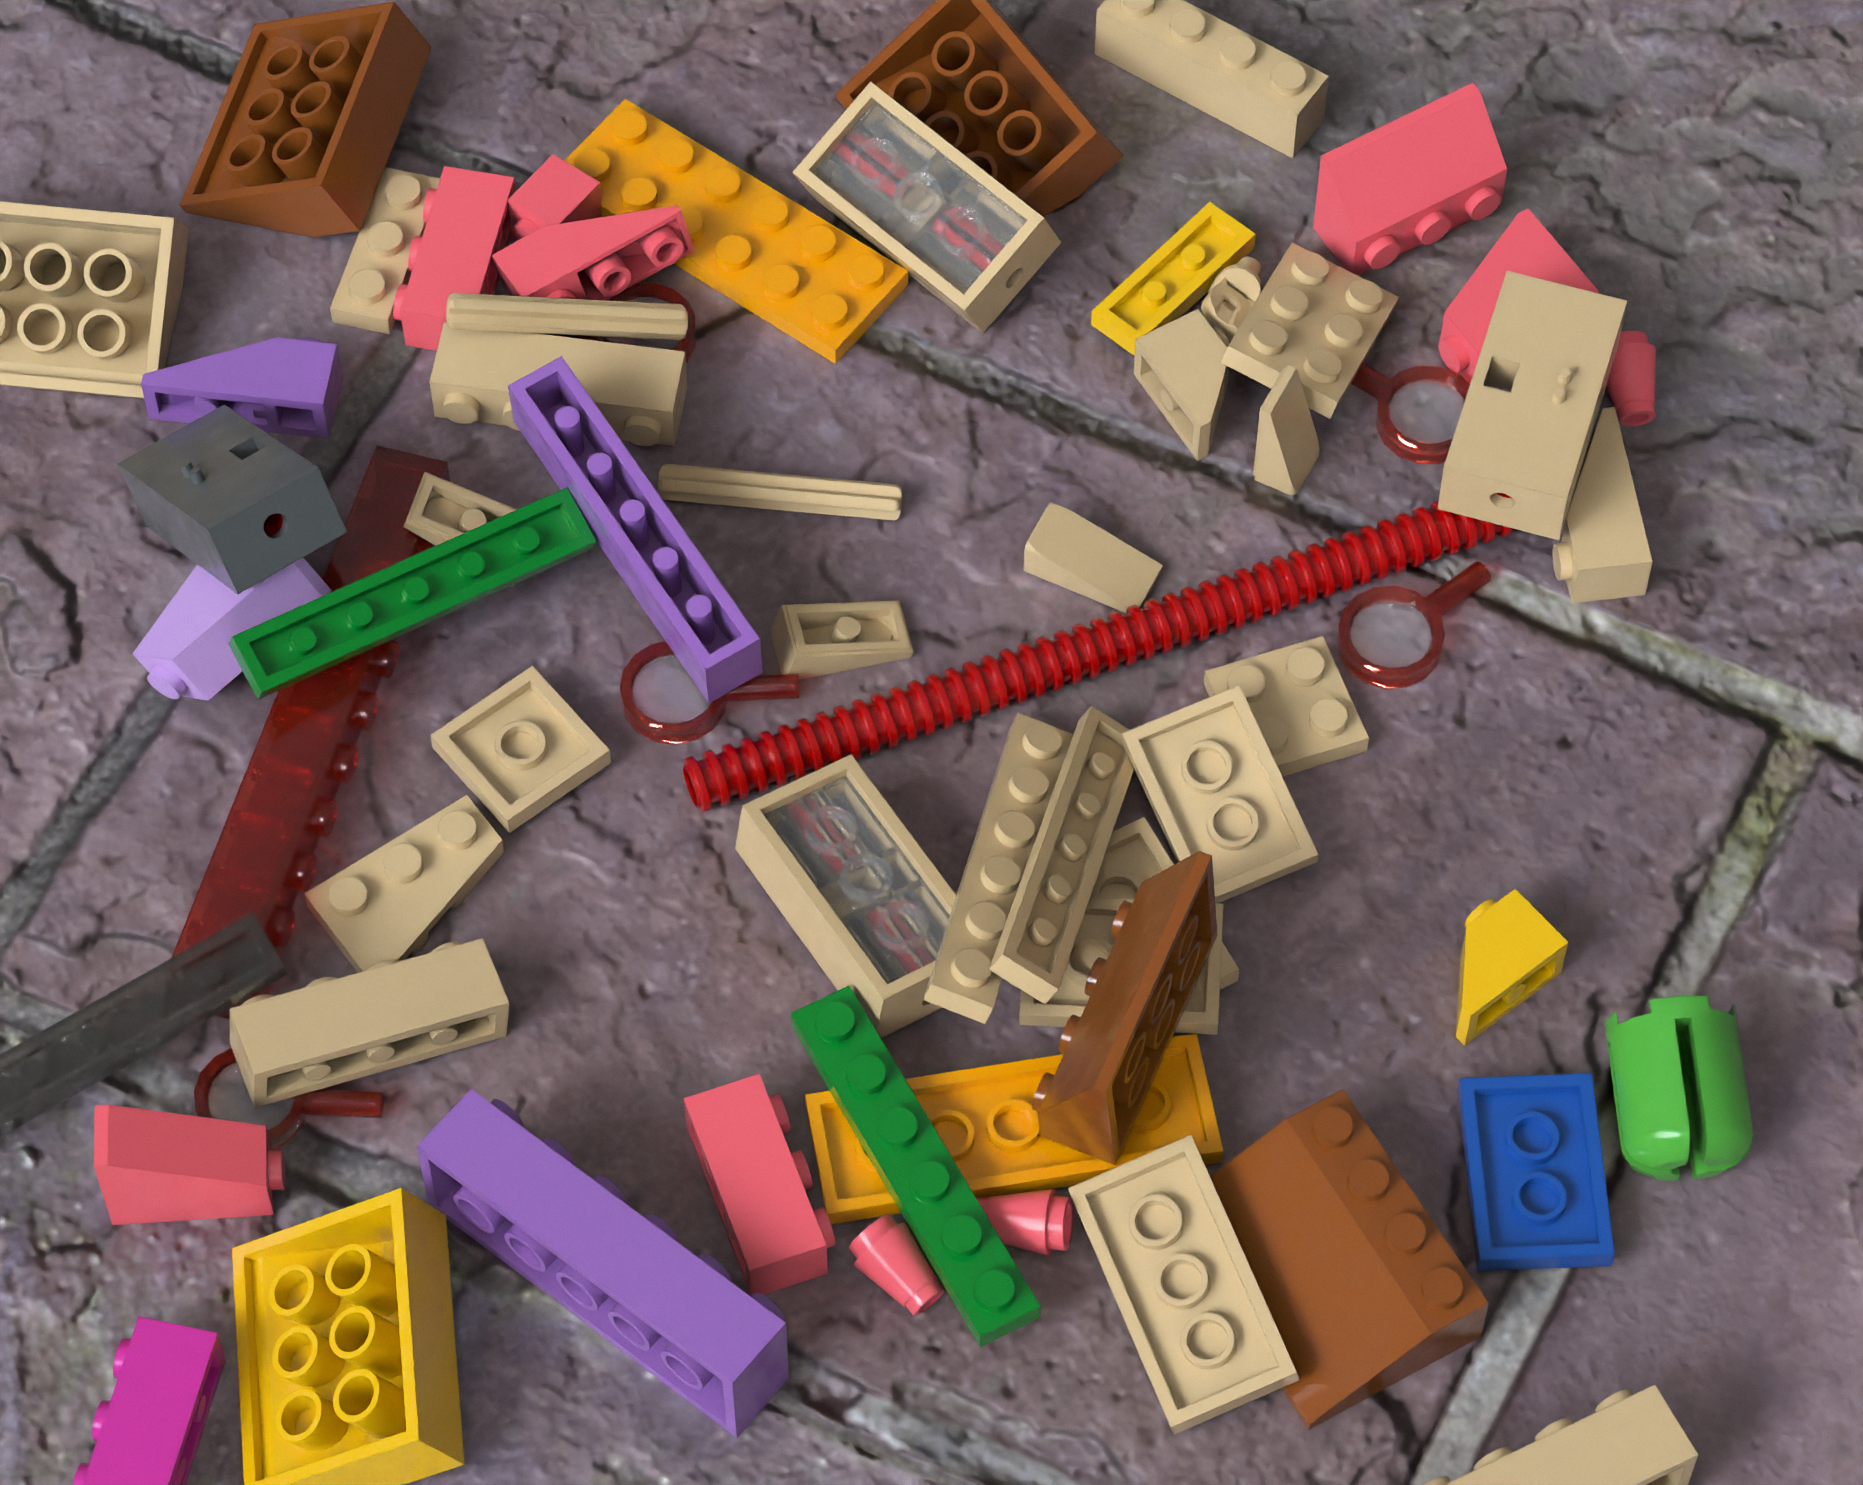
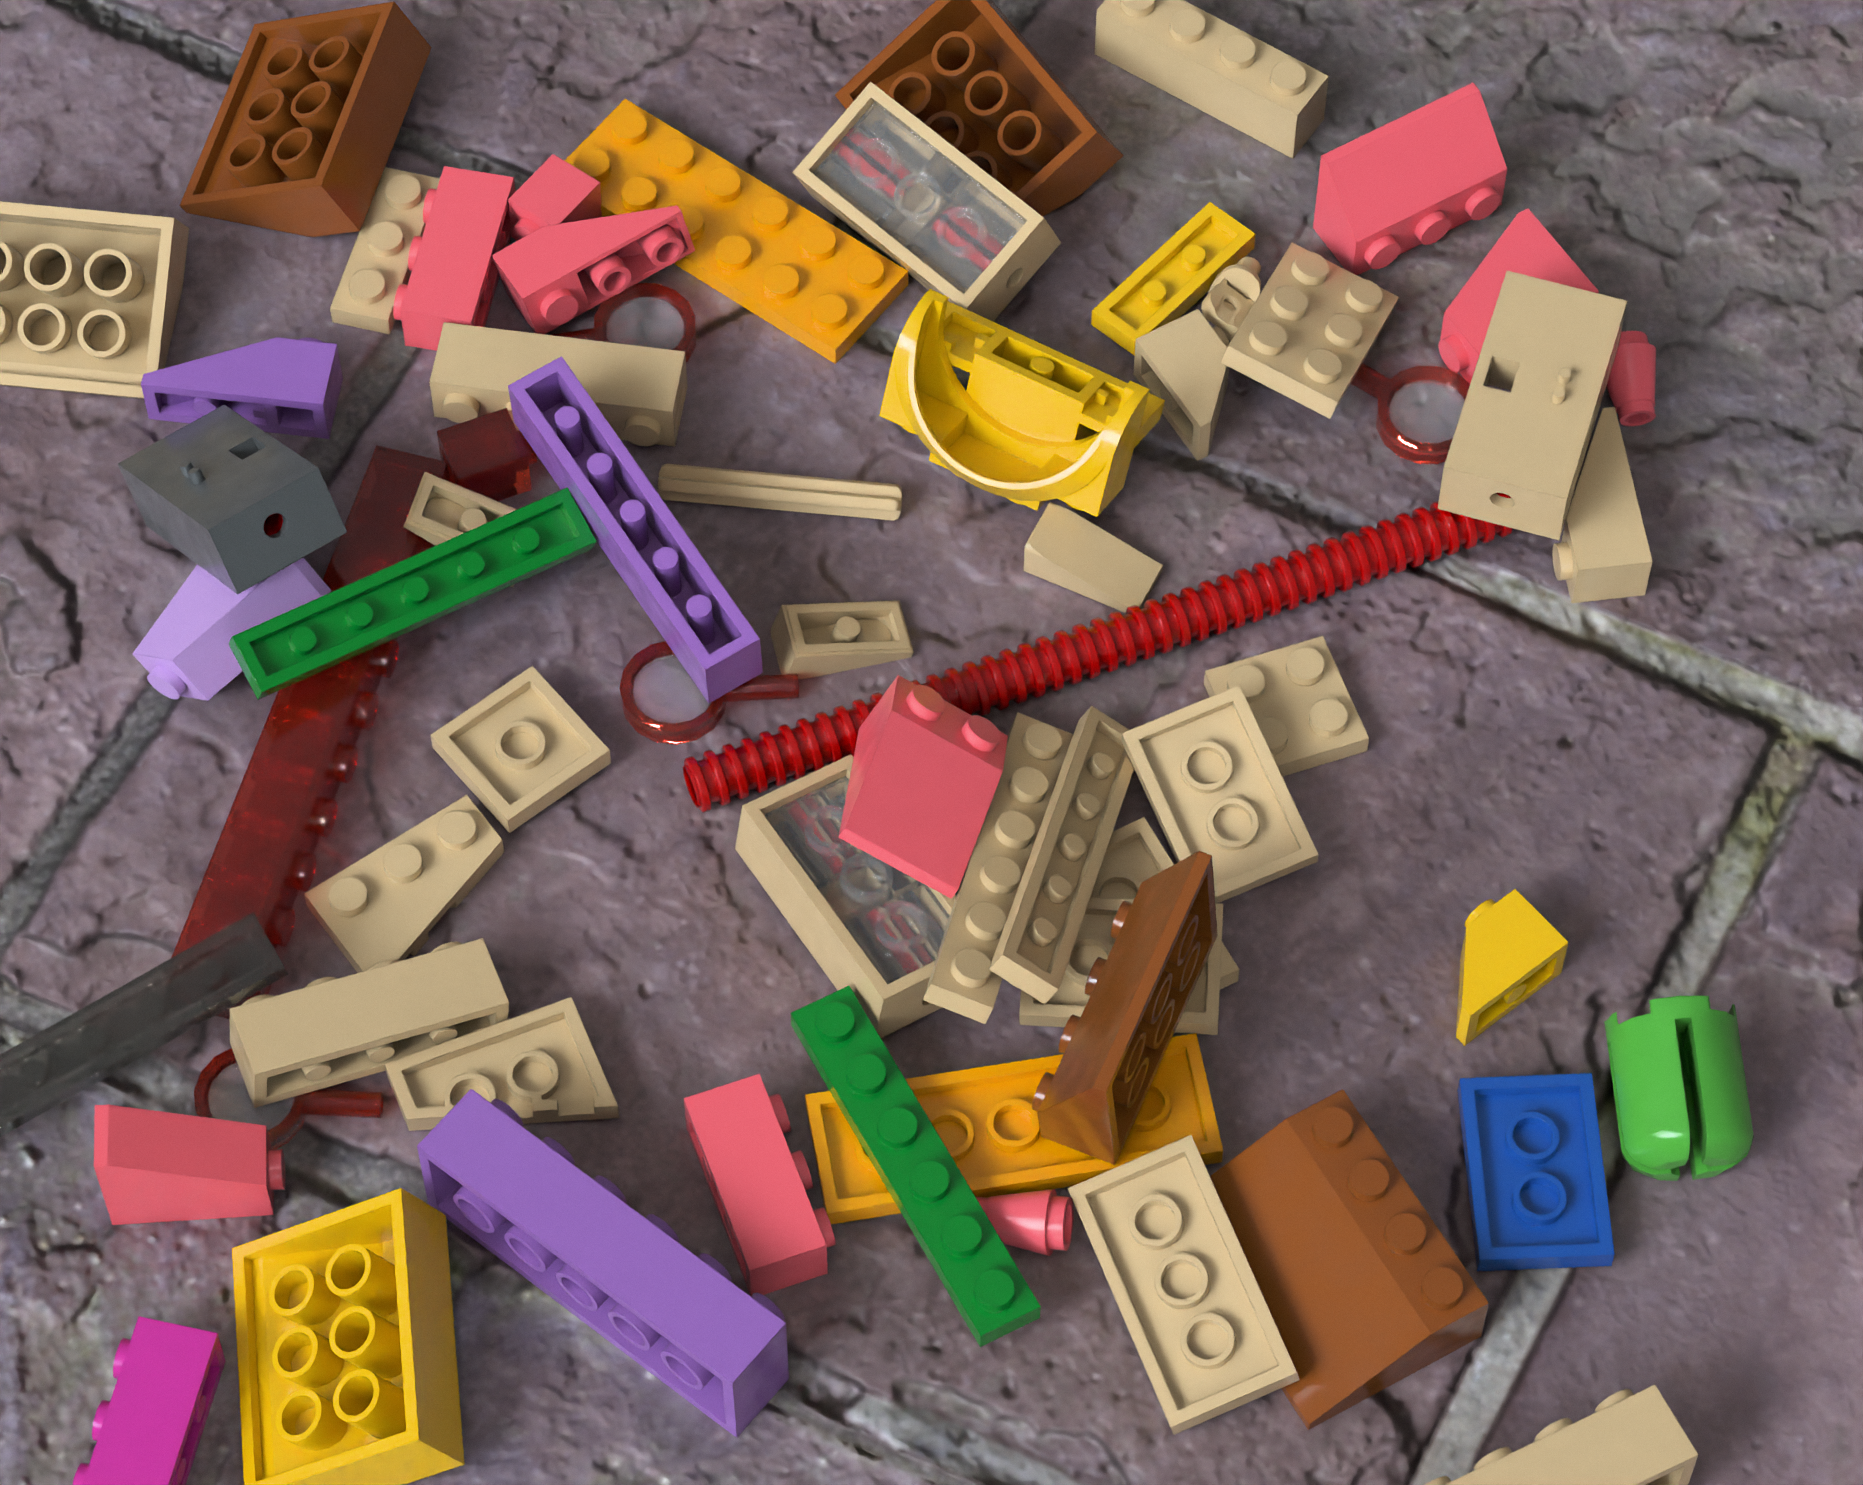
tan axle [446,293,688,340] -> none
coral cone [848,1214,945,1317] -> none
tan slope [1253,365,1319,495] -> none
piece [1337,561,1491,689] -> none
none -> tan wing [385,997,619,1131]
none -> clear red brick [437,408,537,501]
none -> coral slope [838,675,1008,899]
none -> yellow piece [879,289,1165,517]

